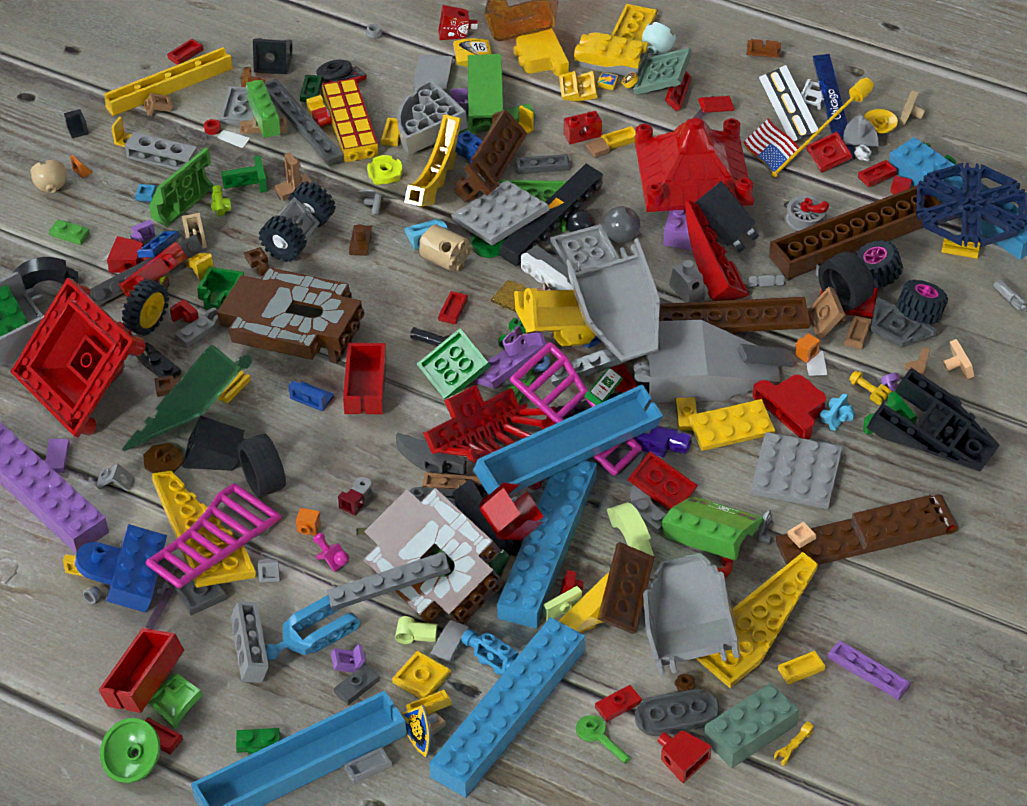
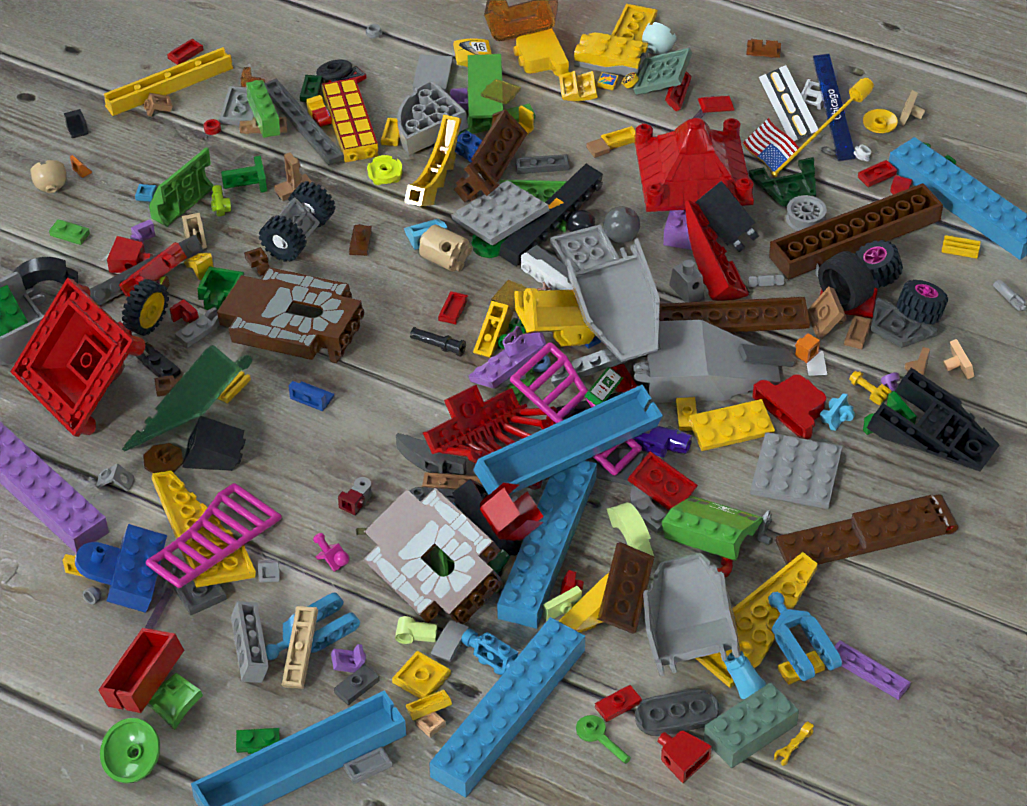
medium lavender tile [45,439,70,473] -> none
yellow bracket [111,117,132,147] -> none
light grey brick [125,132,198,170] -> none
blue tile [137,231,180,258] -> none
red tile [145,718,183,755] -> none
white sticker [218,130,250,148] -> none
black tyre [237,434,286,497] -> none
black hose [253,38,293,75] -> none
orange plate [296,508,321,536] -> none
plate [327,551,451,611] -> none
red piece [343,343,387,415] -> none
light grey shield [358,189,400,215] -> none
shield [401,705,438,757] -> none
plate [417,328,491,400] -> none
red torso [438,5,478,40] -> none
red brick [564,111,602,145] -> none
reddish brown plate [675,674,696,692] -> none
light nougat tile [787,522,816,548] -> none
red arm [800,197,829,214] -> none
red tile [806,132,853,173] -> none
light grey shield [843,115,879,146] -> none
dark blue plate [916,163,1027,248] -> none
none -> tan plate [282,606,318,689]
none -> yellow slope [473,301,514,358]
none -> clear yellow piece [481,79,521,105]
none -> medium azure plant [724,651,766,699]
none -> dark green wing [749,157,816,207]
none -> dark azure piece [768,592,842,681]

